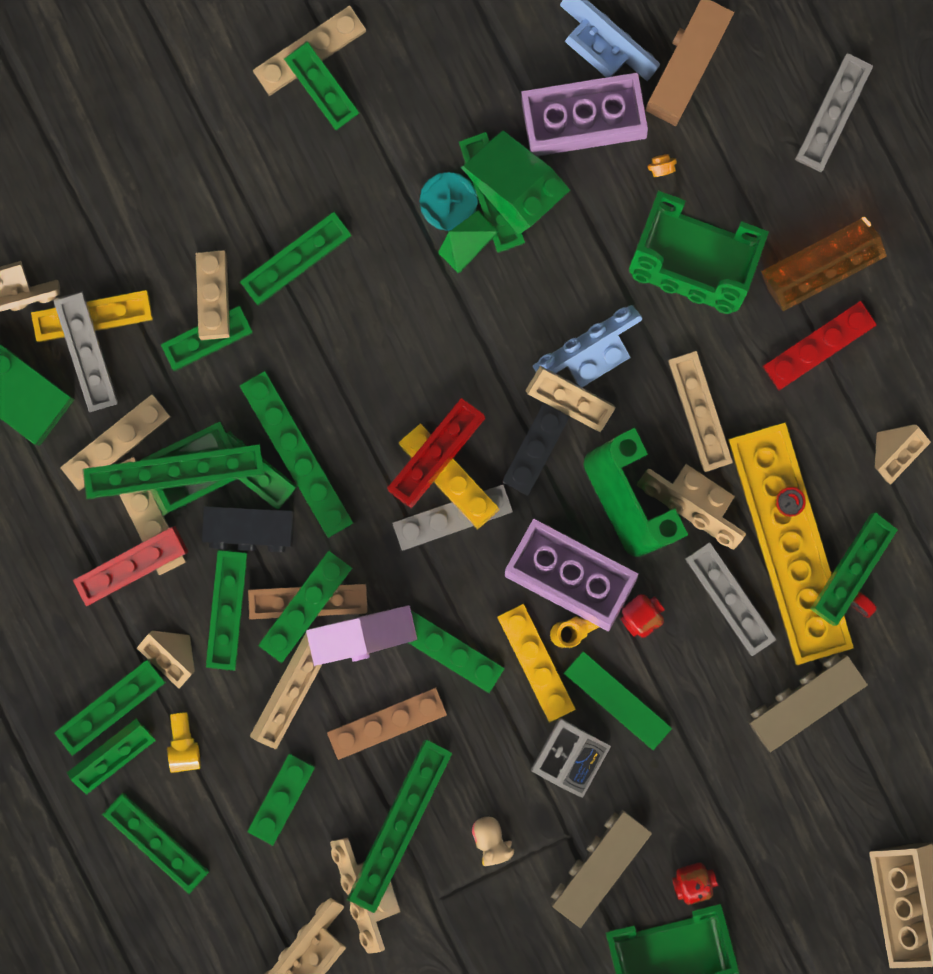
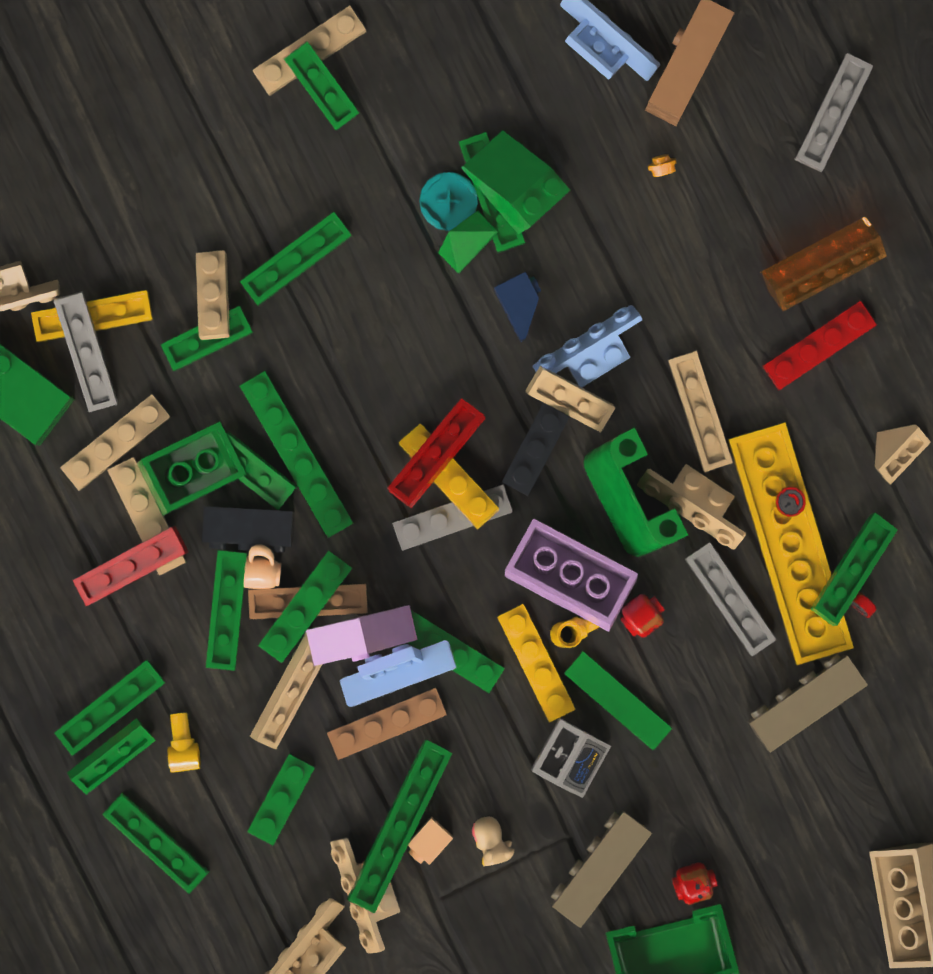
green plate [82,445,264,499] -> none
tan slope [137,631,195,688] -> none
lavender brick [521,73,648,156] -> none
green windscreen [629,190,769,314] -> none
none -> light nougat piece [244,544,281,589]
none -> light blue bracket [340,640,457,707]
none -> light nougat brick [408,816,453,865]
none -> dark blue slope [494,272,541,342]

